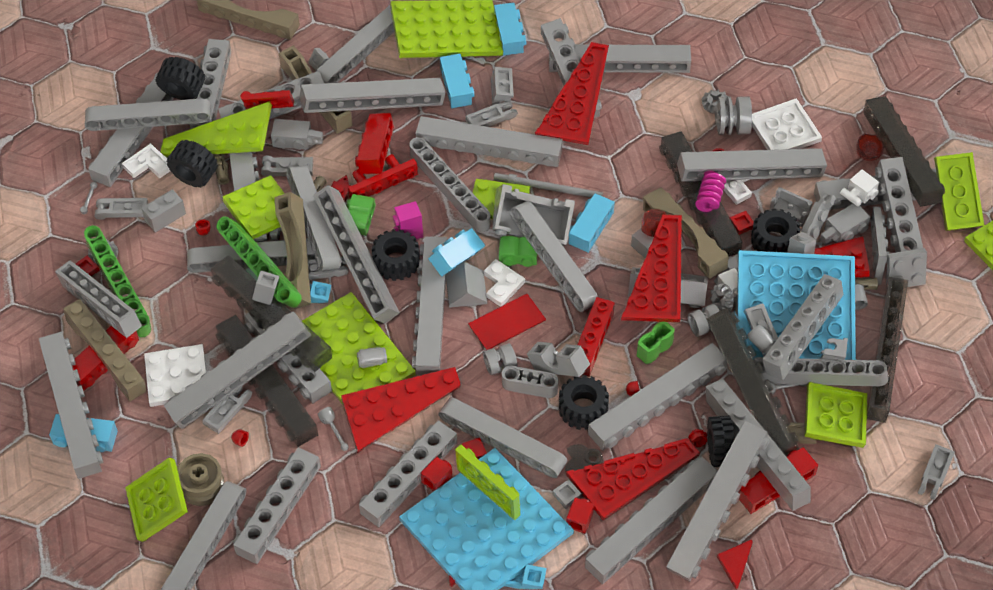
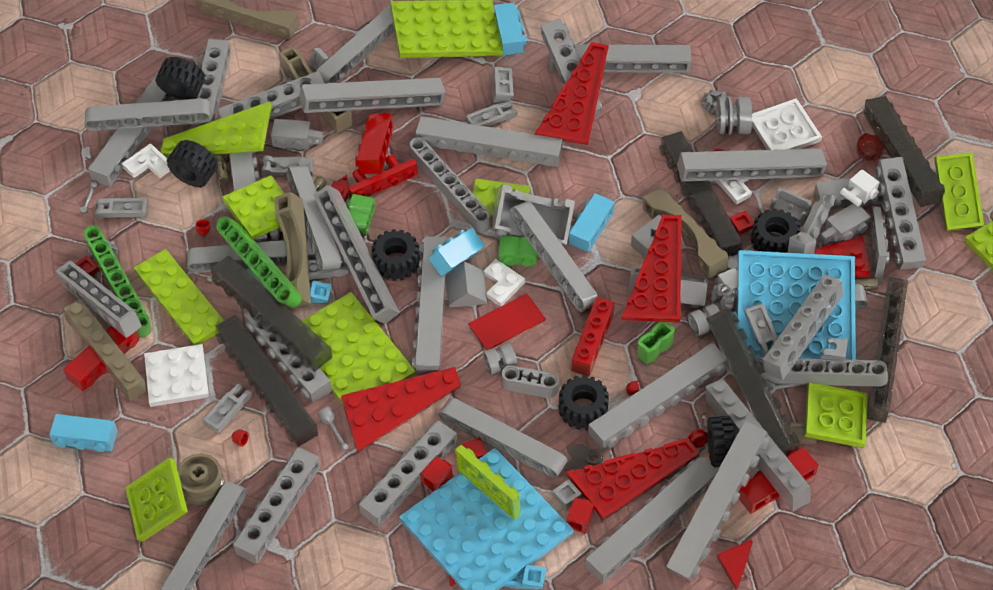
light grey brick [39,331,104,479] -> none
light grey brick [141,189,186,233] -> none
light grey brick [164,311,311,429] -> none
red plate [240,90,294,109] -> none
light grey panel [252,271,279,305] -> none
light grey piece [357,347,387,368] -> none
dark pink brick [392,201,423,239] -> none
medium azure brick [440,54,475,109] -> none
light grey bar [494,173,603,198] -> none
light grey arch [527,342,590,377] -> none
clear red hair [641,209,667,237] -> none
dark pink piece [695,171,726,212] -> none
light grey piece [748,325,775,355] -> none
light grey plate [886,248,927,290] -> none
light grey hinge [918,444,955,500] -> none
none -> lime plate [133,249,228,345]

